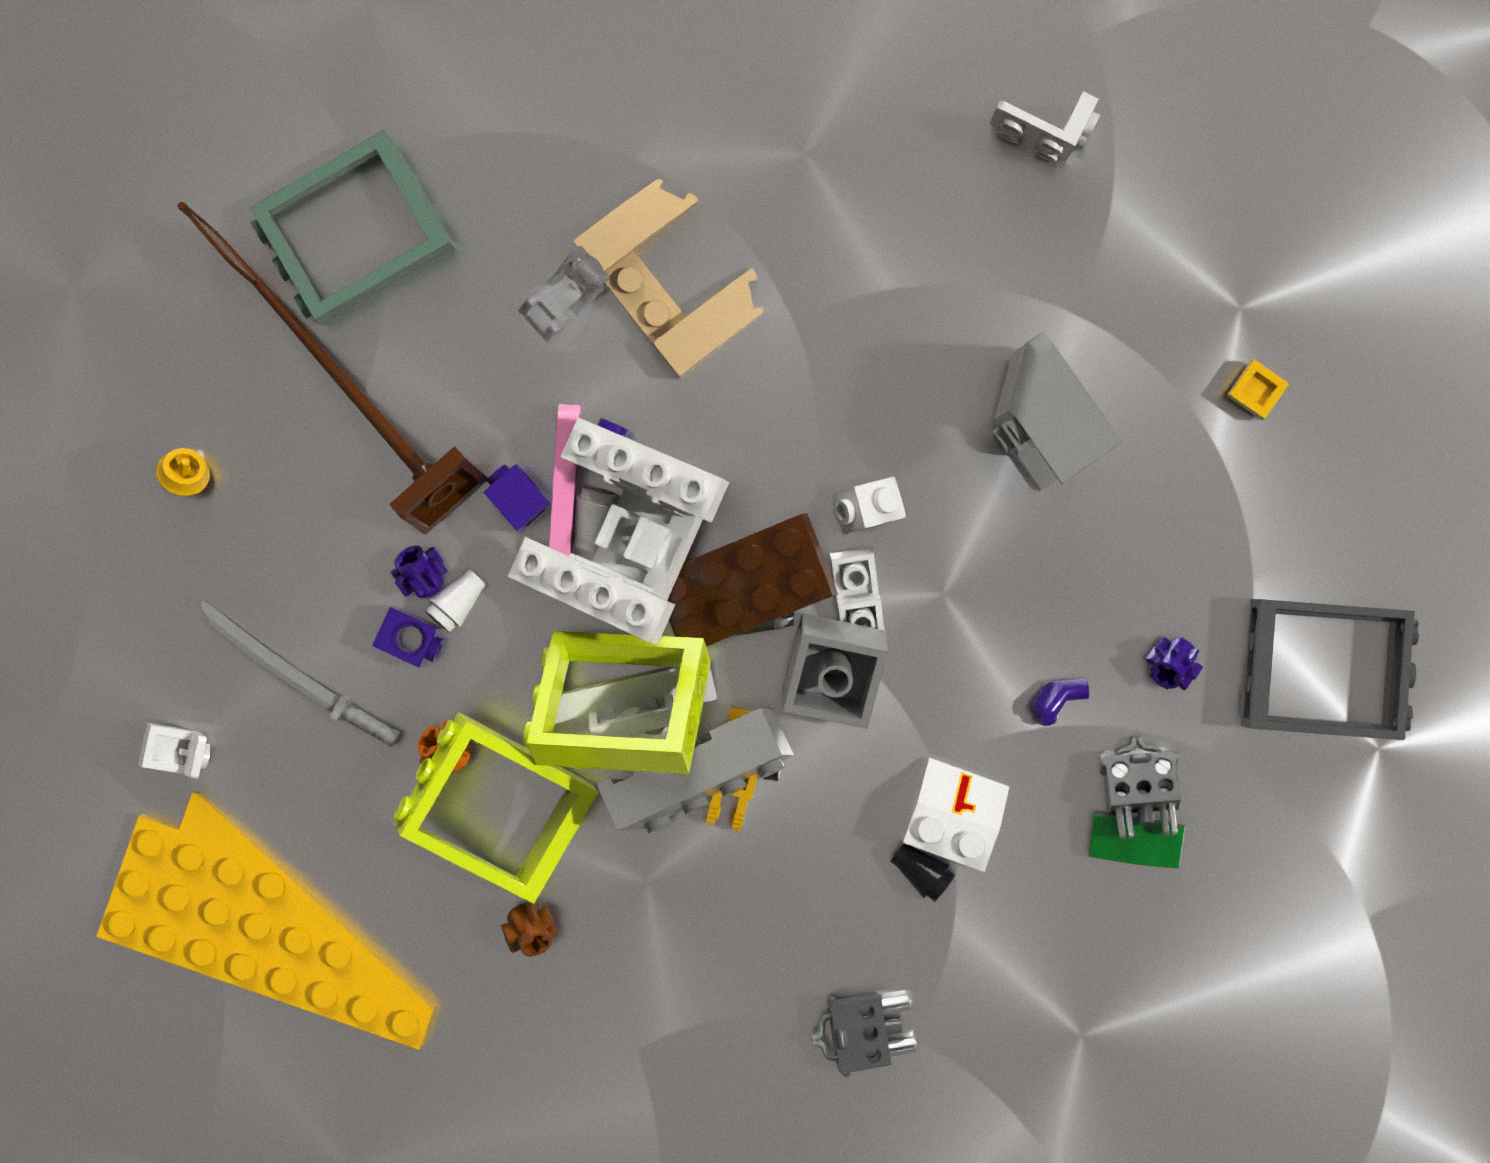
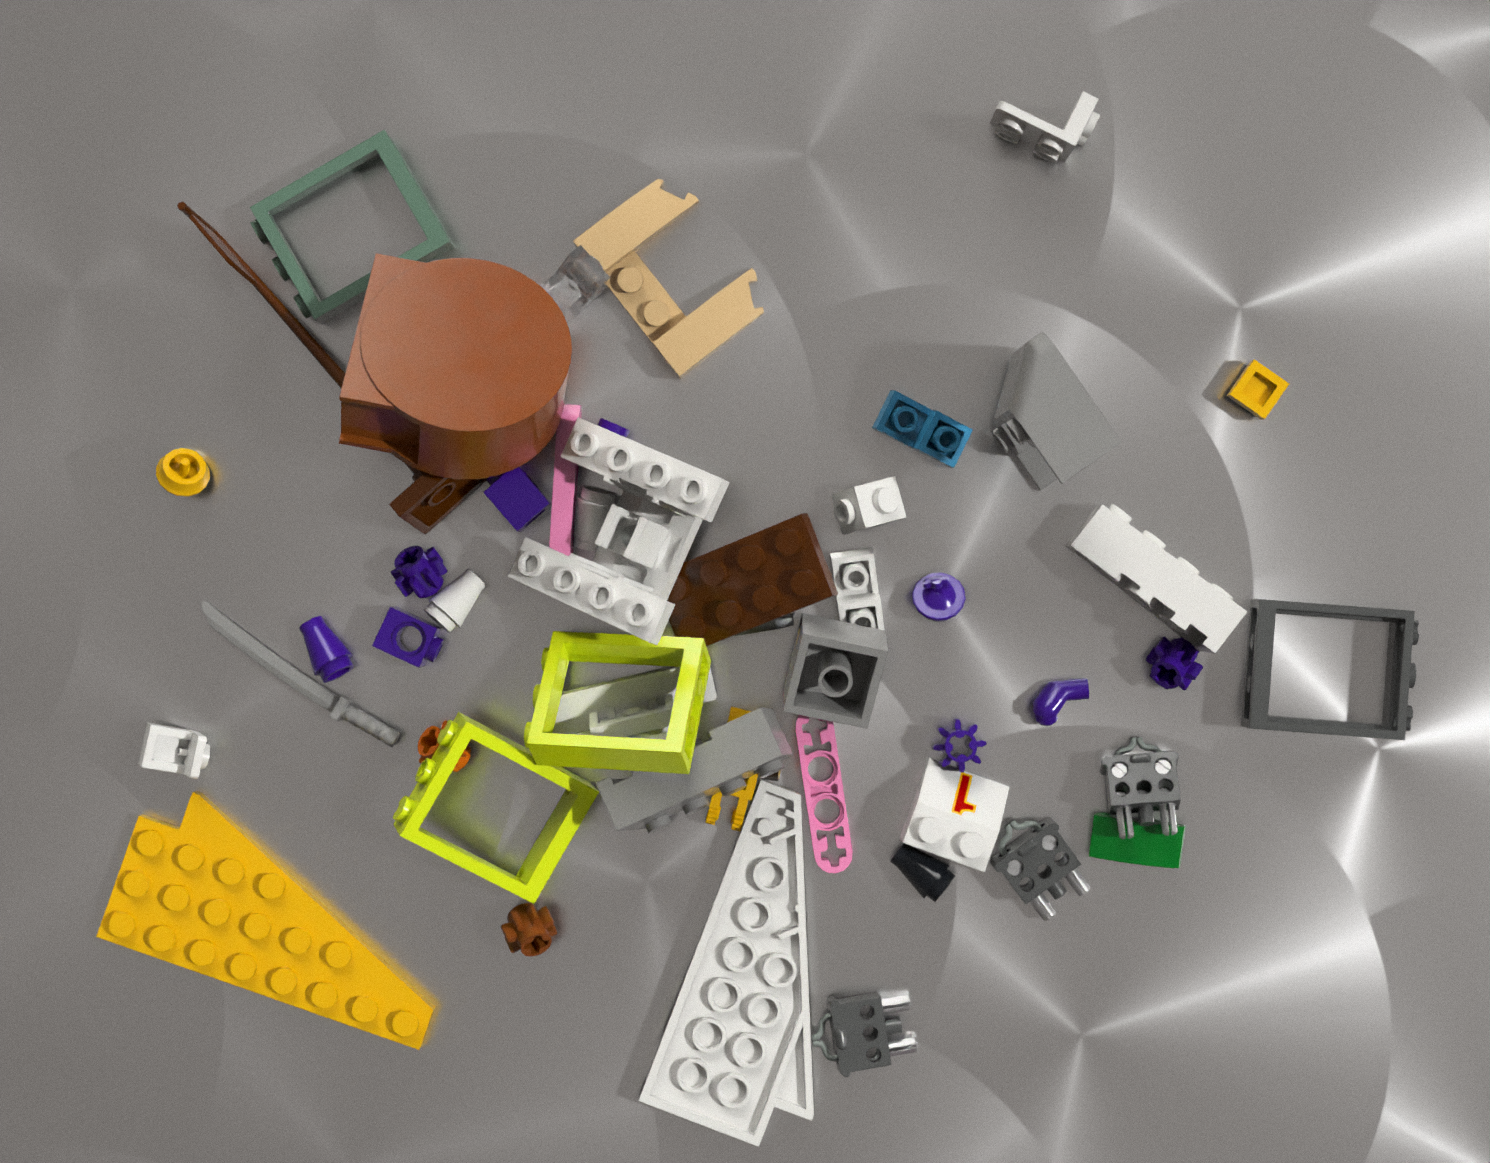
none -> dark purple cone [299,616,354,683]
none -> dark orange brick [339,253,572,479]
none -> white wing [639,779,814,1147]
none -> bright pink beam [795,715,853,873]
none -> dark azure slope [872,390,973,468]
none -> dark purple hat [912,573,966,622]
none -> dark purple gear [931,718,987,773]
none -> dark grey piece [990,818,1090,921]
none -> white wedge [1065,504,1248,653]

